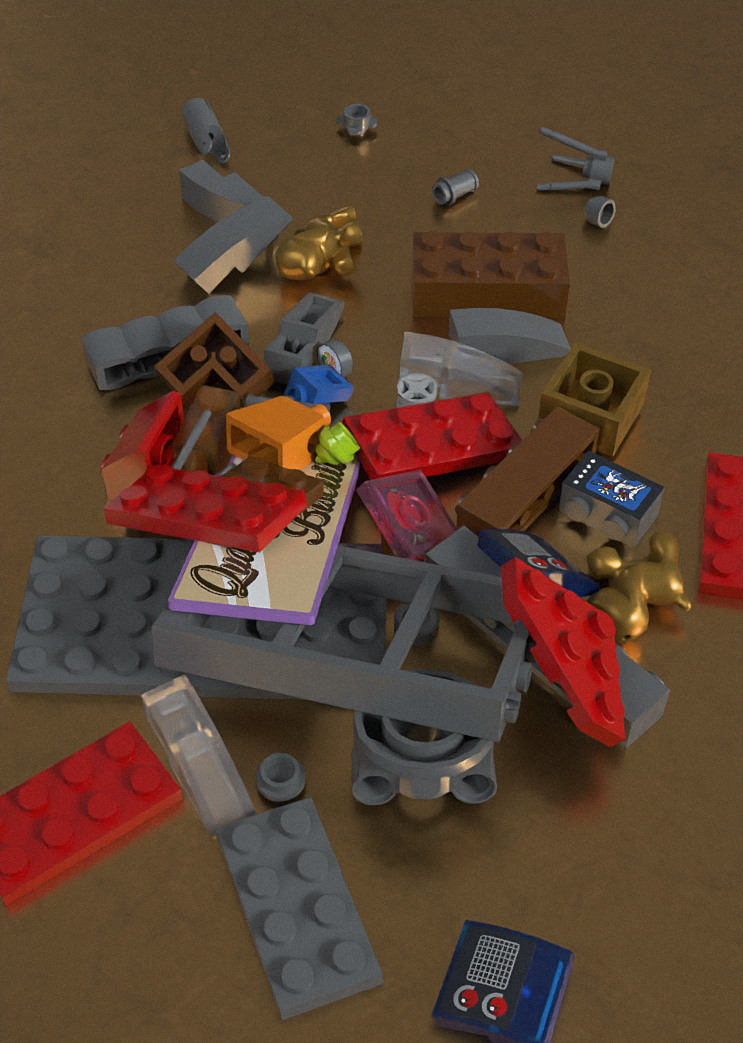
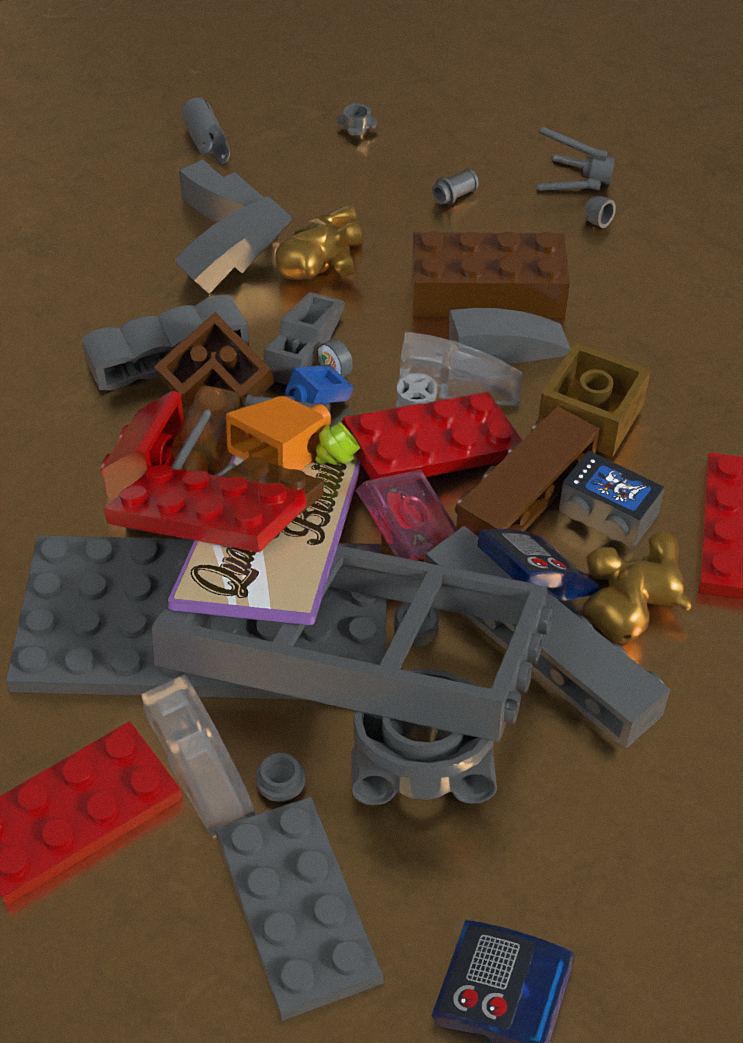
red plate [501,557,626,747] -> none

